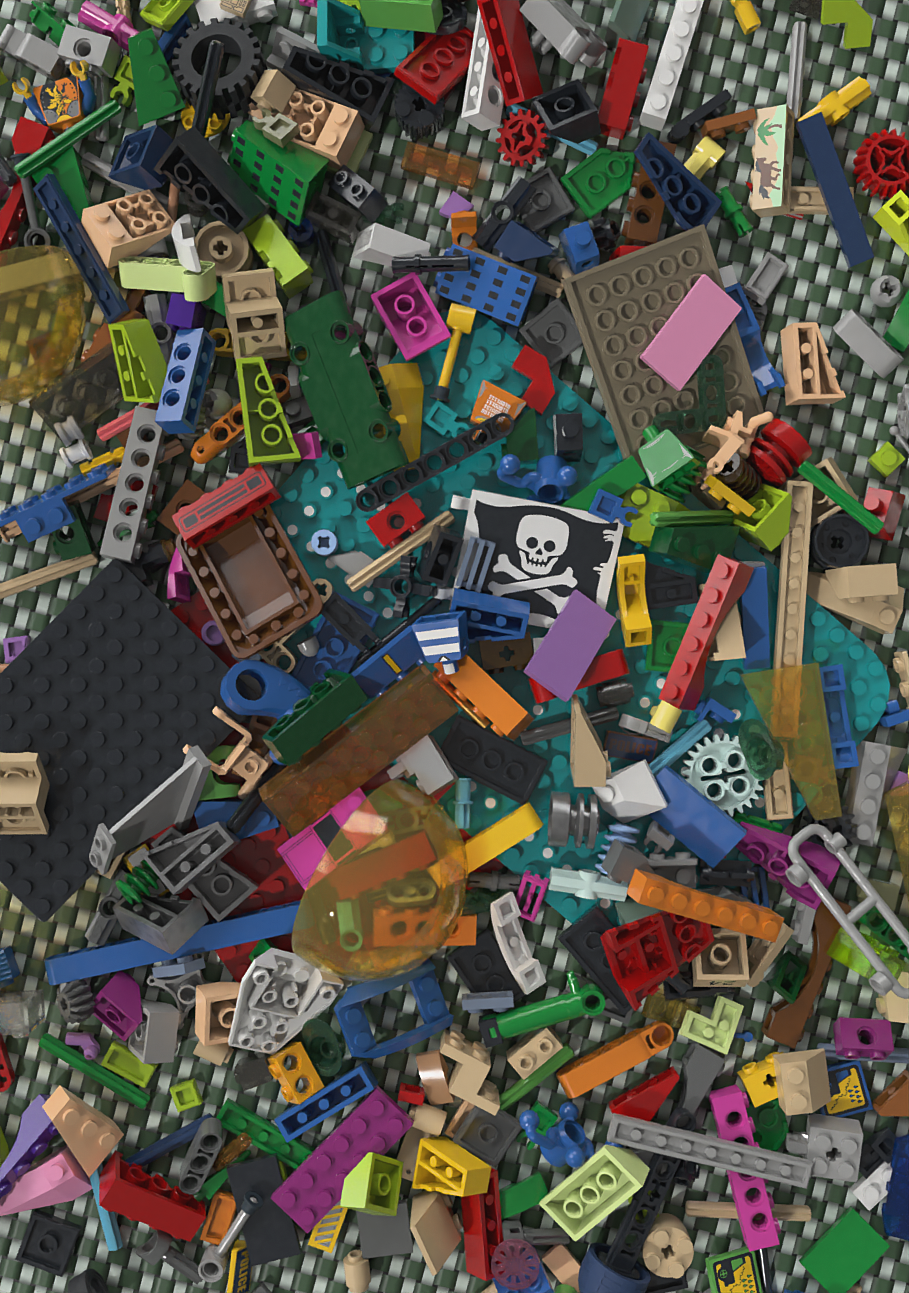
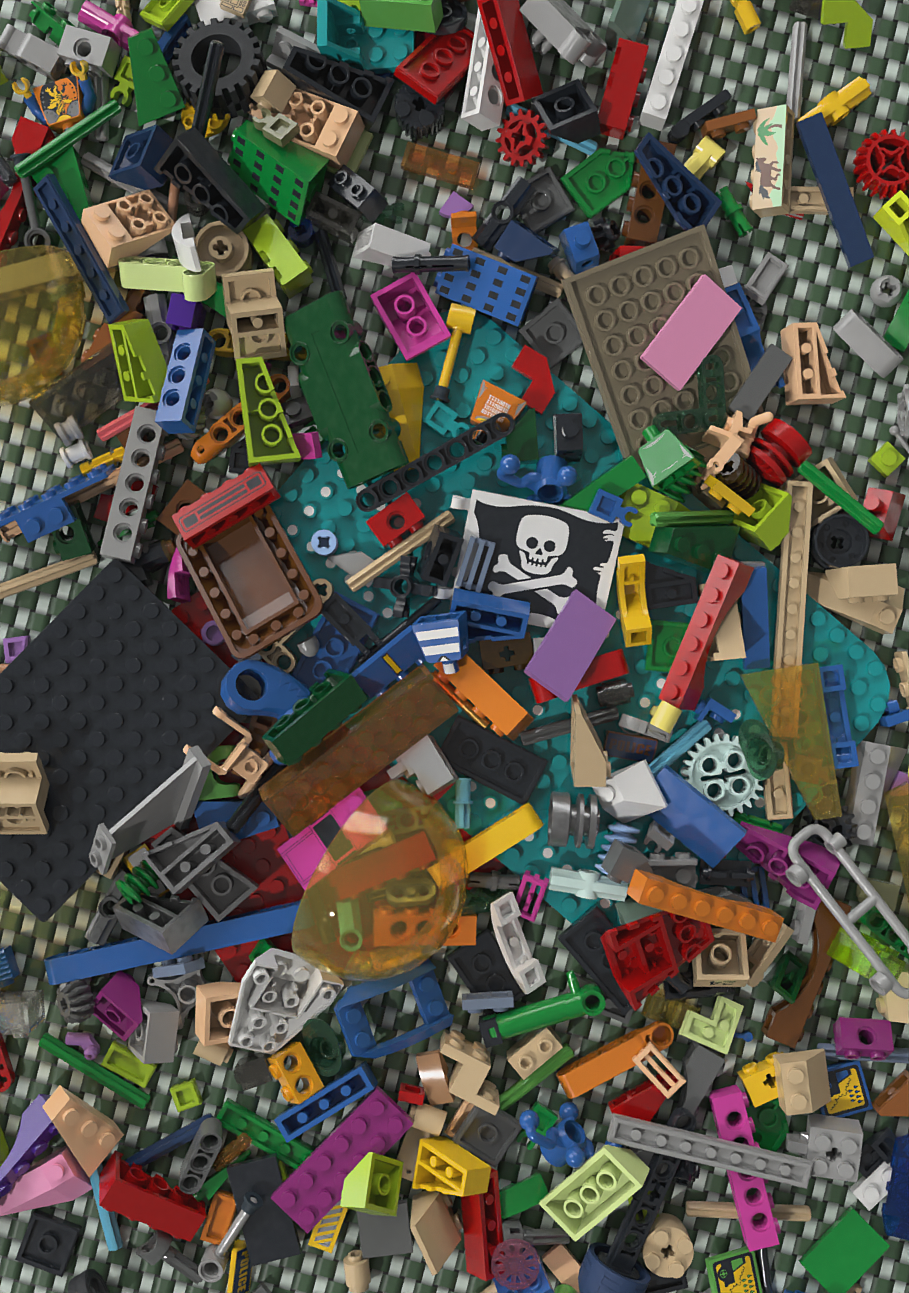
none -> light nougat tile [632,1041,687,1099]
none -> dark grey tile [727,344,792,423]

